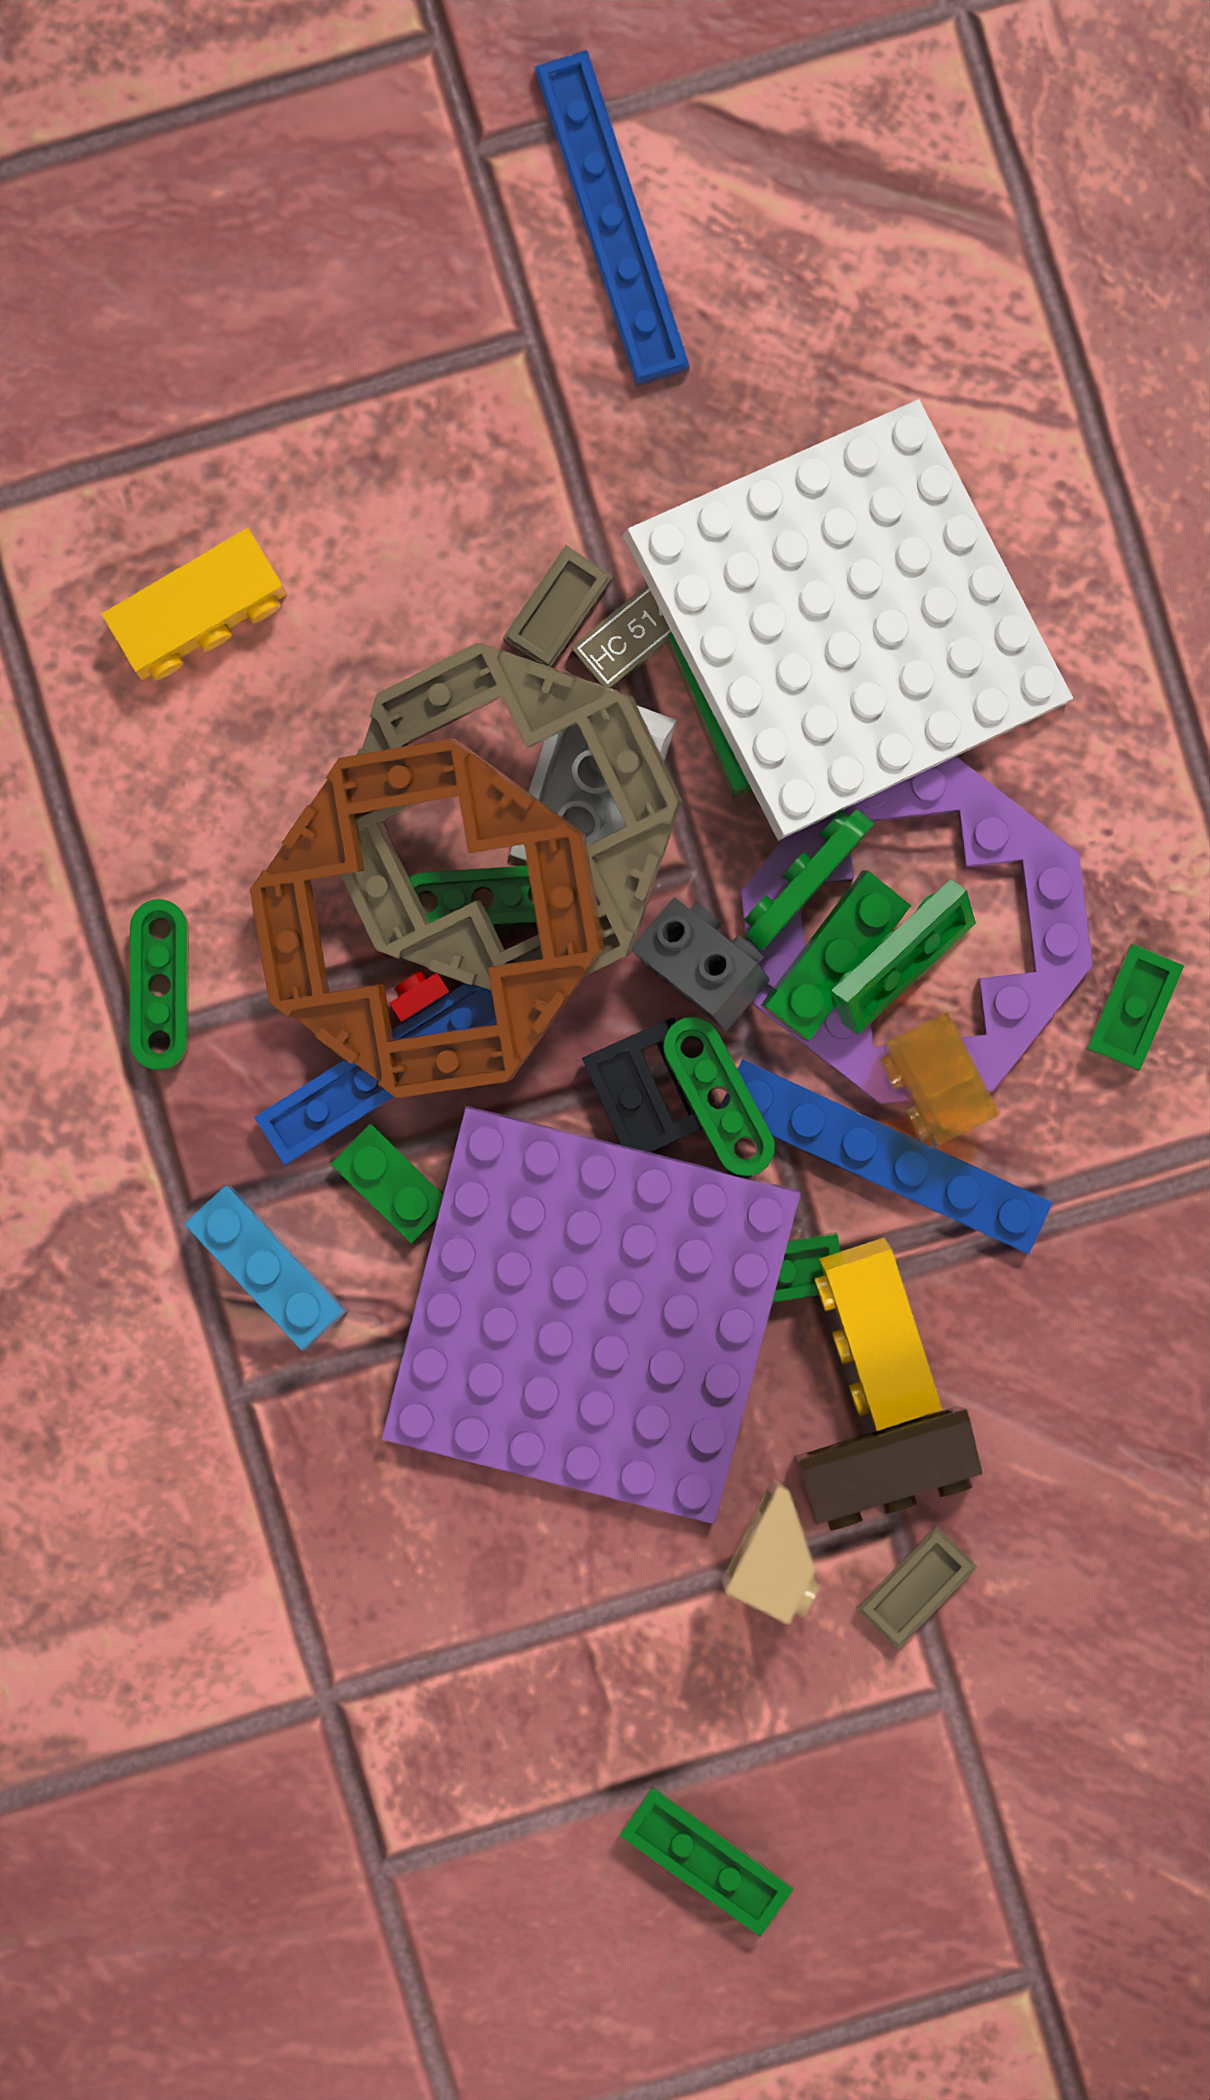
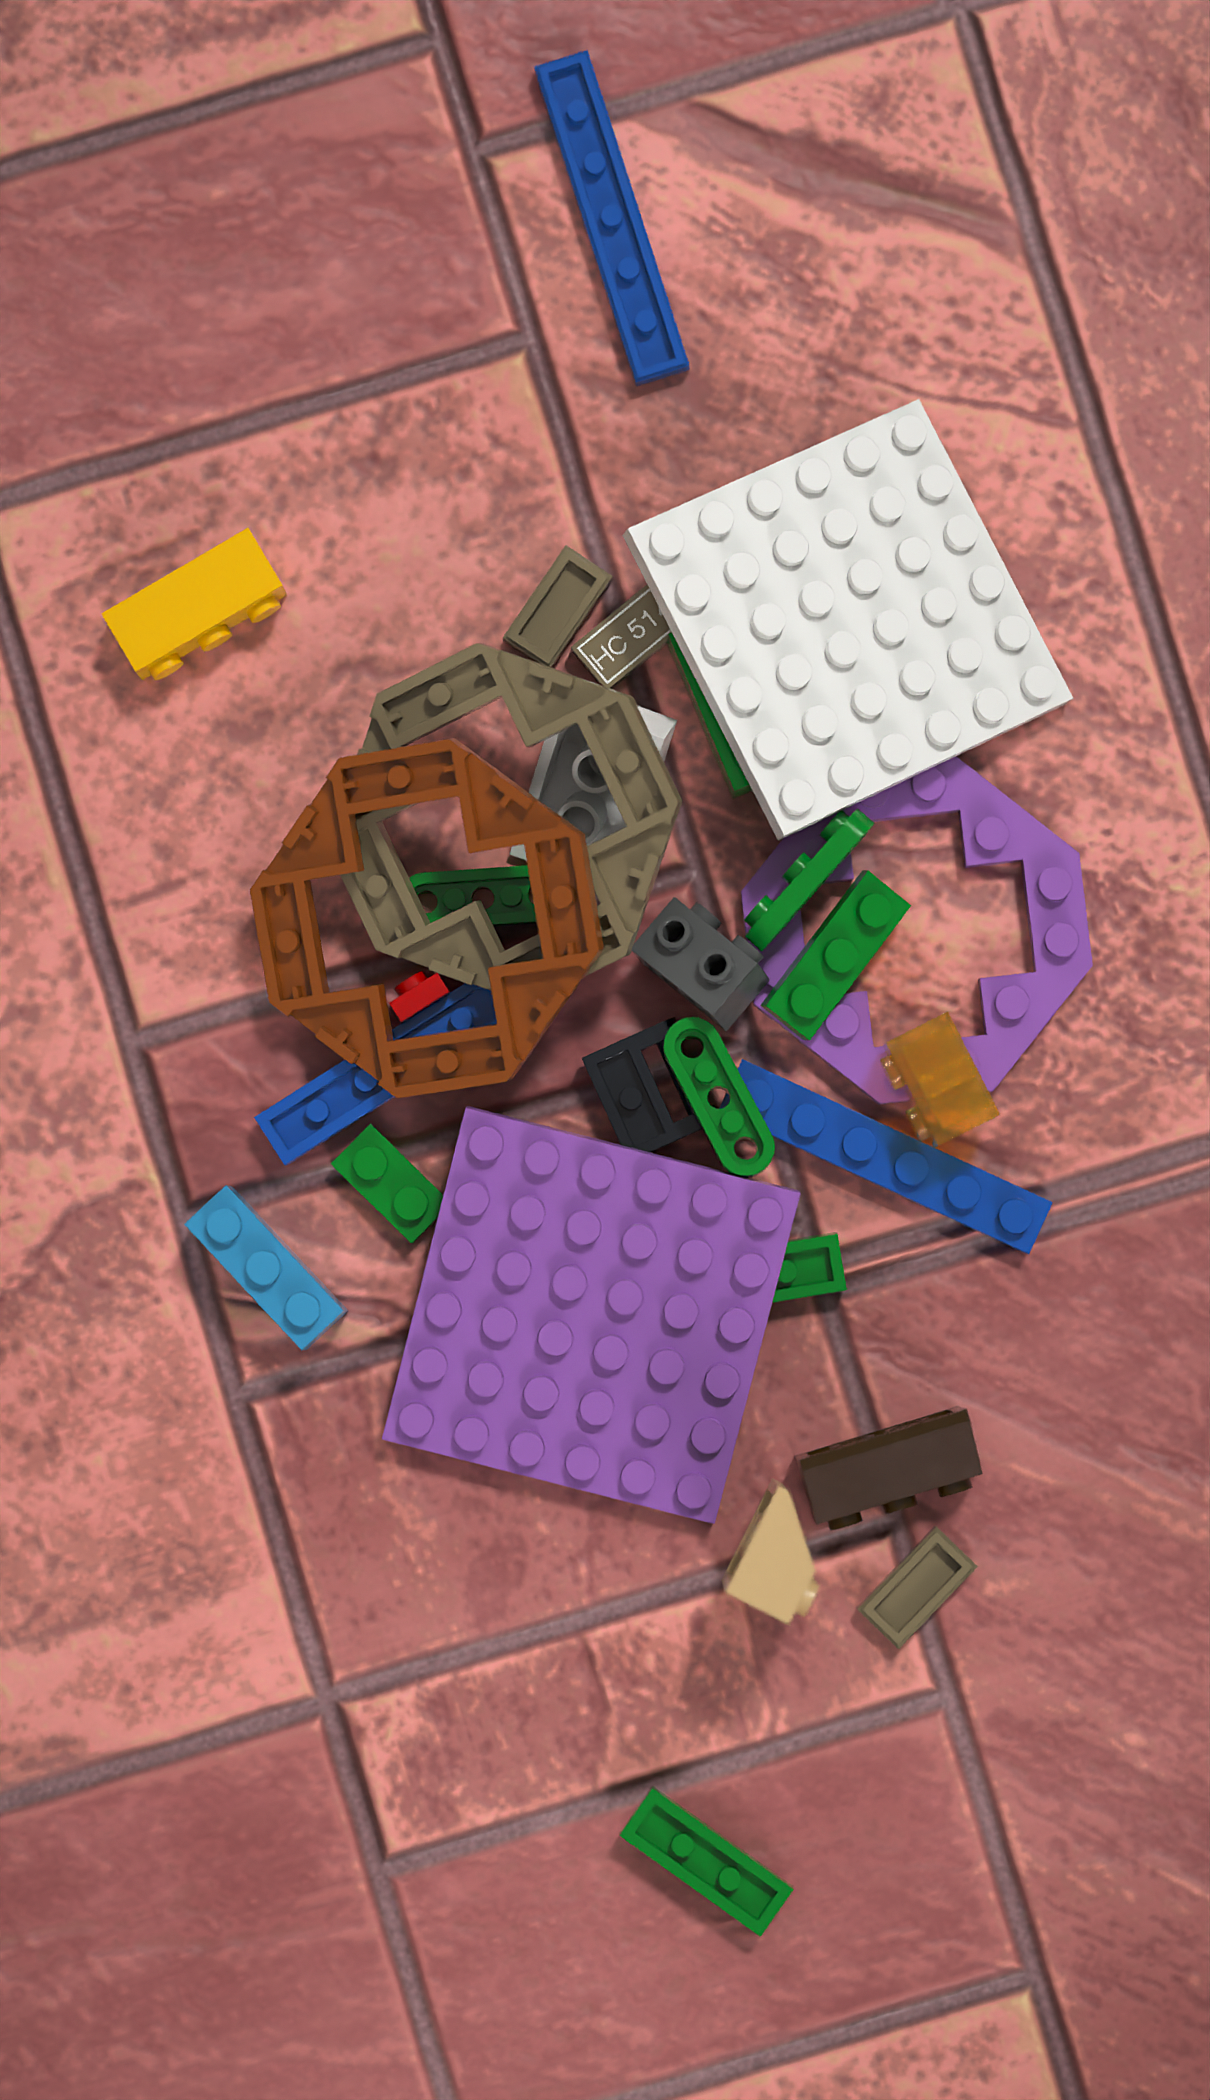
green plate [129,899,189,1071] -> none
yellow brick [815,1238,943,1431] -> none
green plate [832,879,976,1035] -> none
green plate [1086,944,1184,1071] -> none

